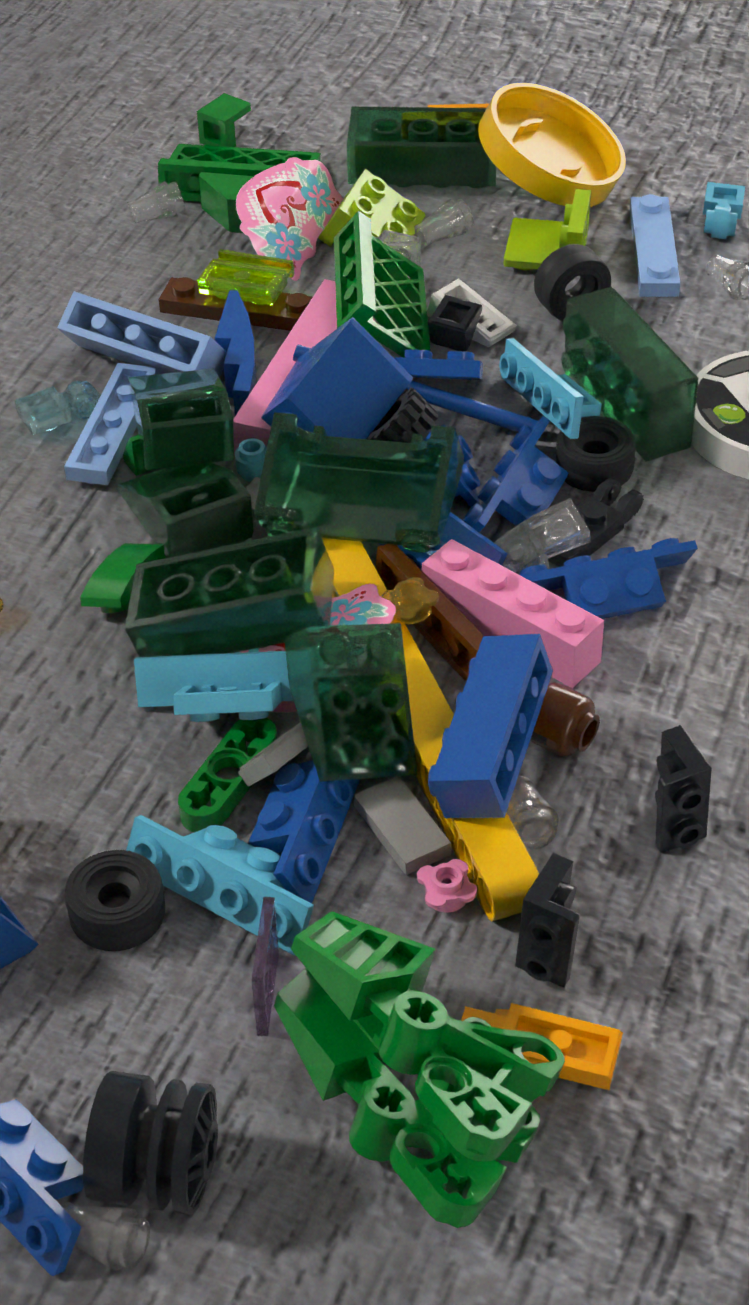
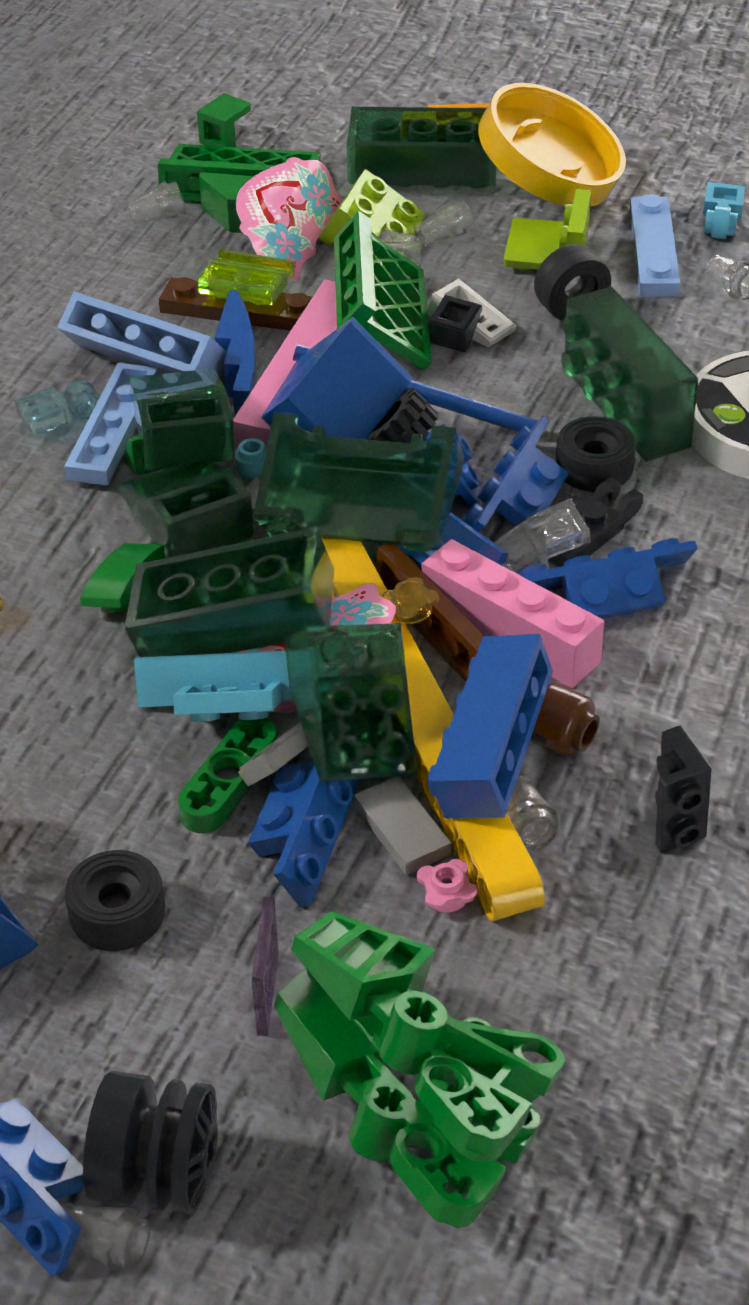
medium azure bracket [126,815,314,956] -> none
blue plate [394,350,483,380] -> none
light orange hinge [461,1003,623,1090] -> none
medium azure bracket [499,338,602,439] -> none
black bracket [515,852,580,988] -> none

